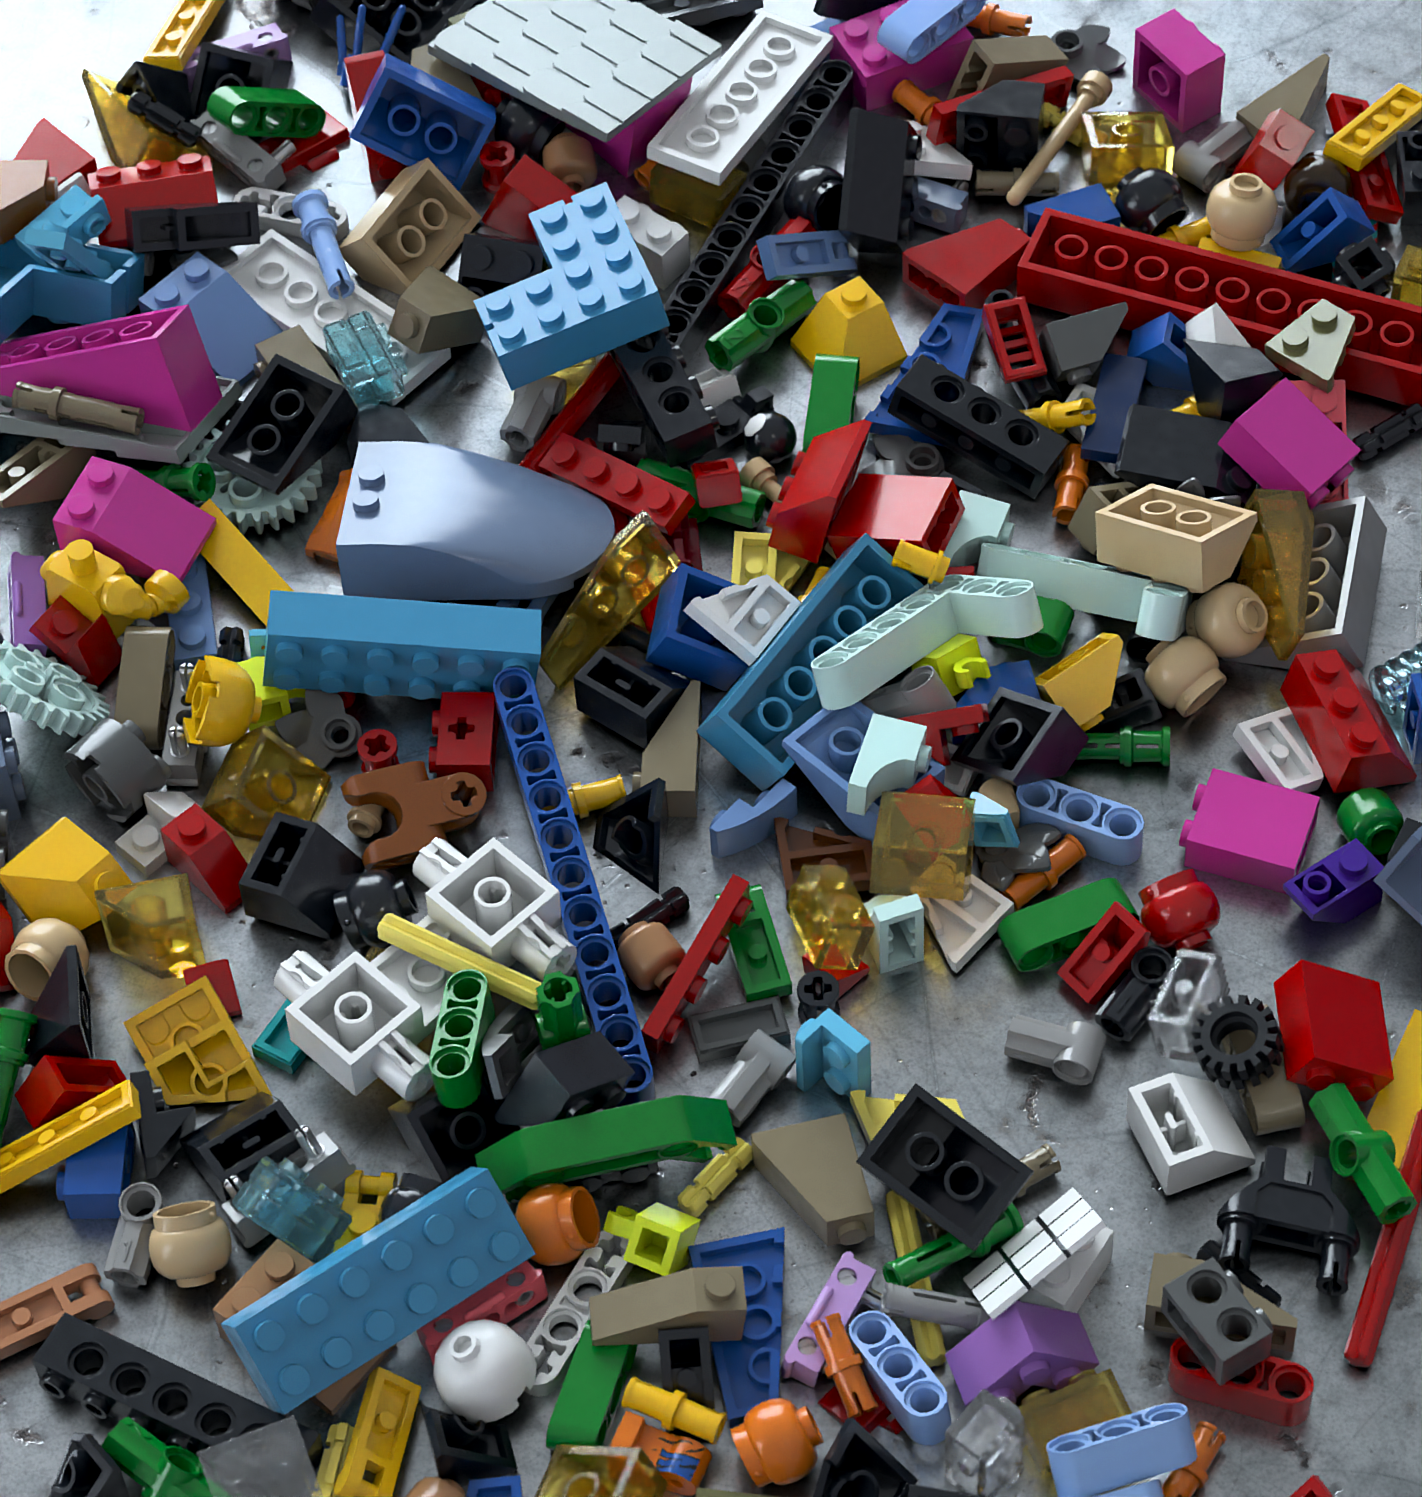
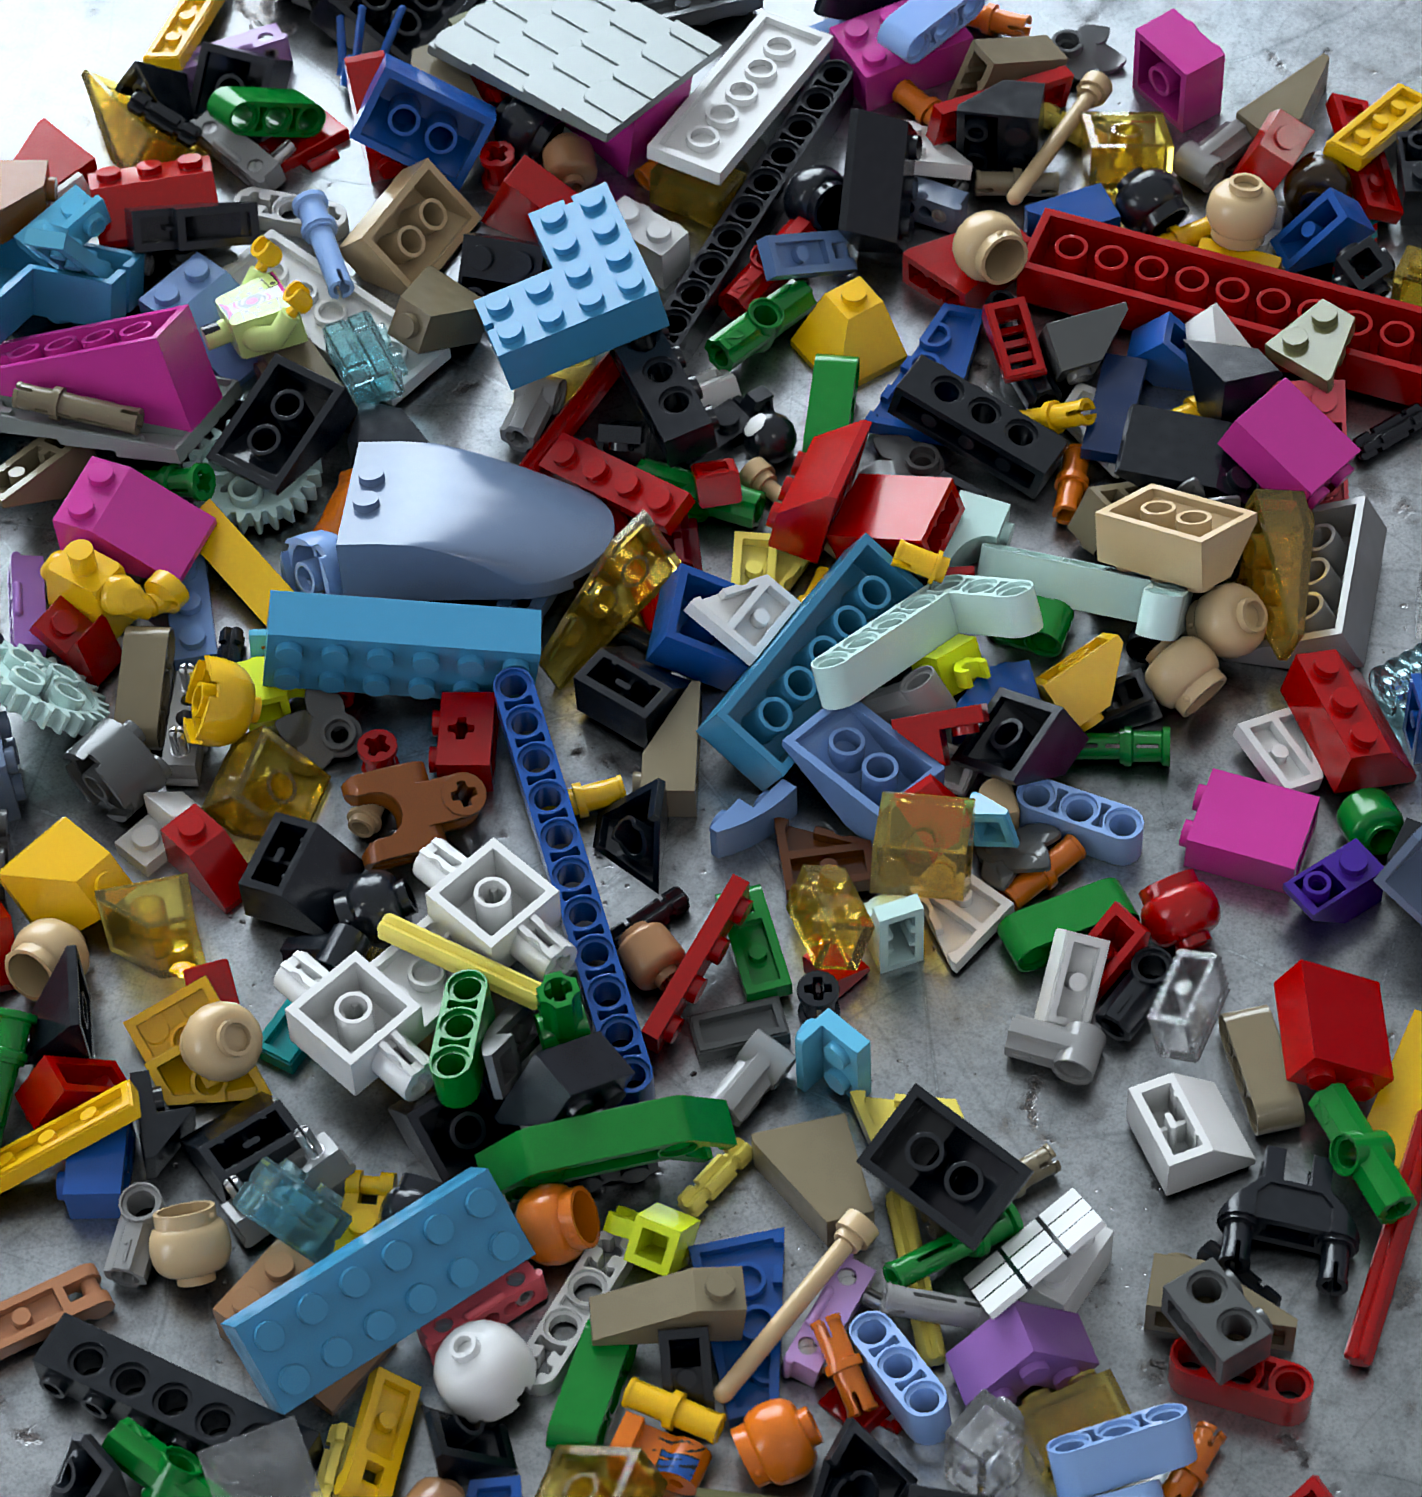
light aqua arch [846,713,932,816] -> none
black tyre [1191,995,1284,1090] -> none
none -> tan piece [179,1001,263,1082]
none -> yellowish green torso [200,236,313,359]
none -> light blue cylinder [280,530,343,595]
none -> black piece [280,923,371,972]
none -> tan piece [713,1209,879,1404]
none -> tan piece [952,210,1028,285]
none -> white slope [1034,928,1111,1027]

